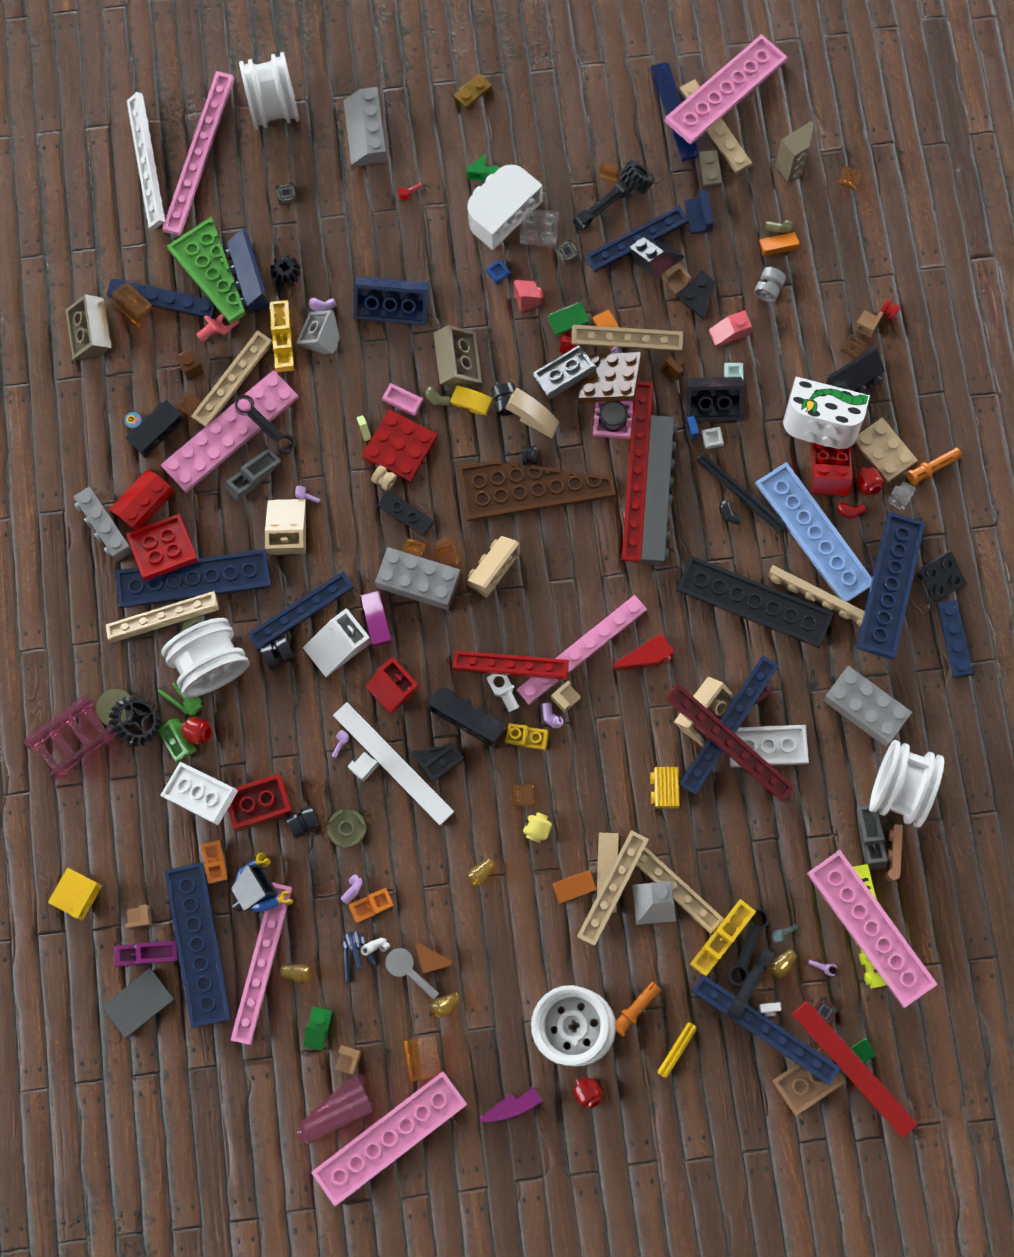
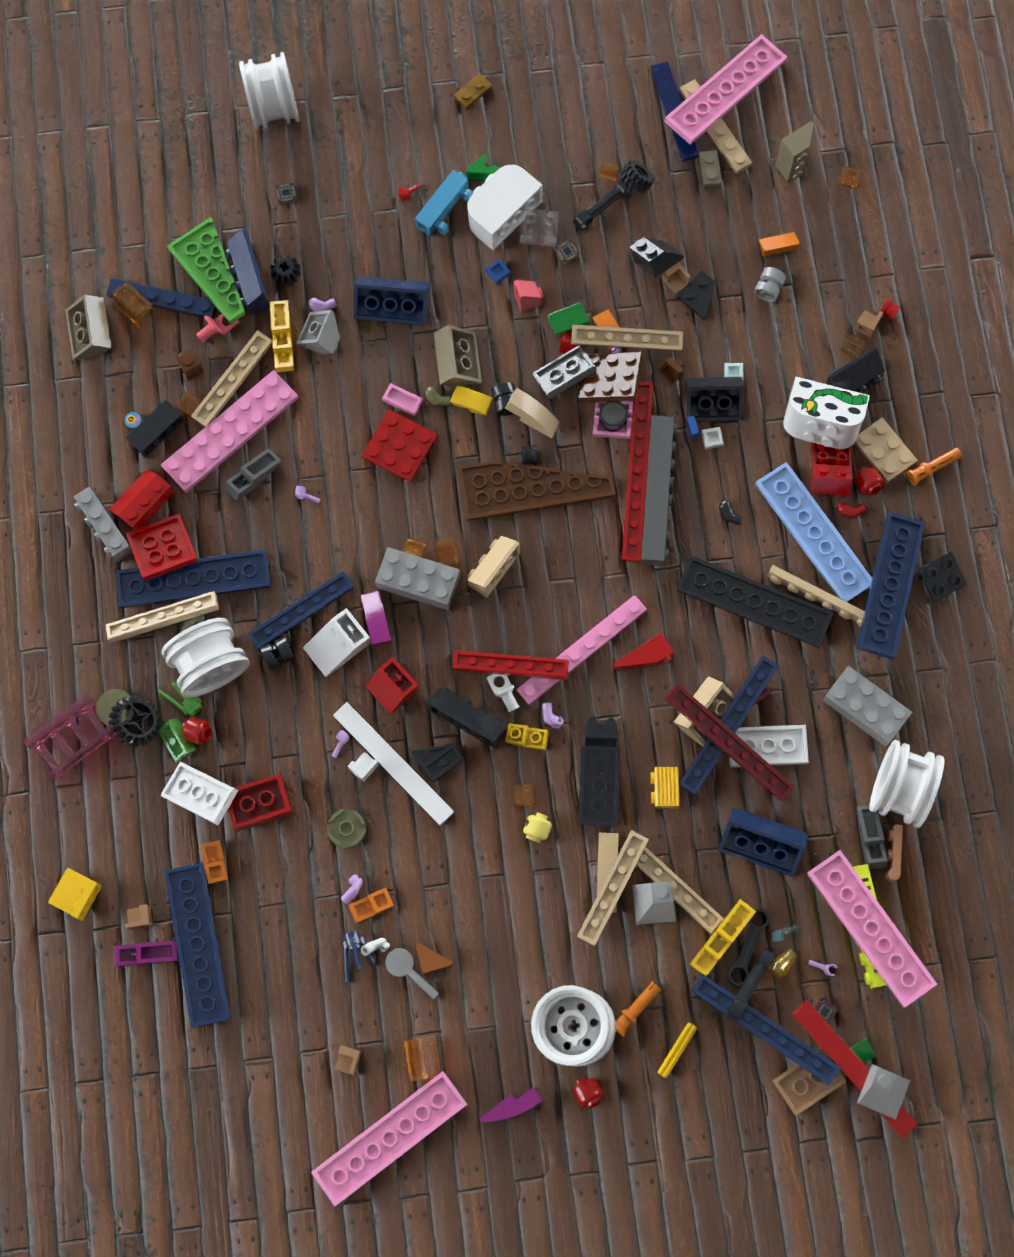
dark grey tile [102,968,175,1038] -> none
white plate [127,92,165,229] -> none
bright pink plate [162,71,234,236] -> none
bright pink plate [231,883,292,1045] -> none
torso [232,853,293,913] -> none
black piece [234,395,295,454] -> none
tan slope [265,499,306,555] -> none
clear yellow cone [281,964,312,984] -> none
black wheel [285,804,321,839] -> none
clear pink slope [297,1073,375,1144] -> none
green slope [303,1006,333,1051] -> none
light grey slope [344,87,387,166] -> none
yellowish green tile [357,415,371,441] -> none
tan wheel [371,465,397,491] -> none
black plate [377,490,434,537] -> none
clear yellow cone [431,991,462,1018] -> none
clear yellow cone [467,858,496,887] -> none
tan panel [551,680,580,713] -> none
orange slope [553,870,597,904] -> none
dark blue plate [585,206,689,273] -> none
dark blue panel [684,190,714,234] -> none
black axle [697,453,786,533] -> none
coral slope [709,311,752,347] -> none
white plate [758,1003,781,1017] -> none
olive arm [765,220,793,234] -> none
clear brick [887,481,916,511] -> none
dark blue plate [937,600,973,678] -> none
none -> dark azure brick [415,170,473,236]
none -> black hinge [578,716,620,826]
none -> dark blue slope [718,808,808,877]
none -> light grey slope [857,1064,910,1119]

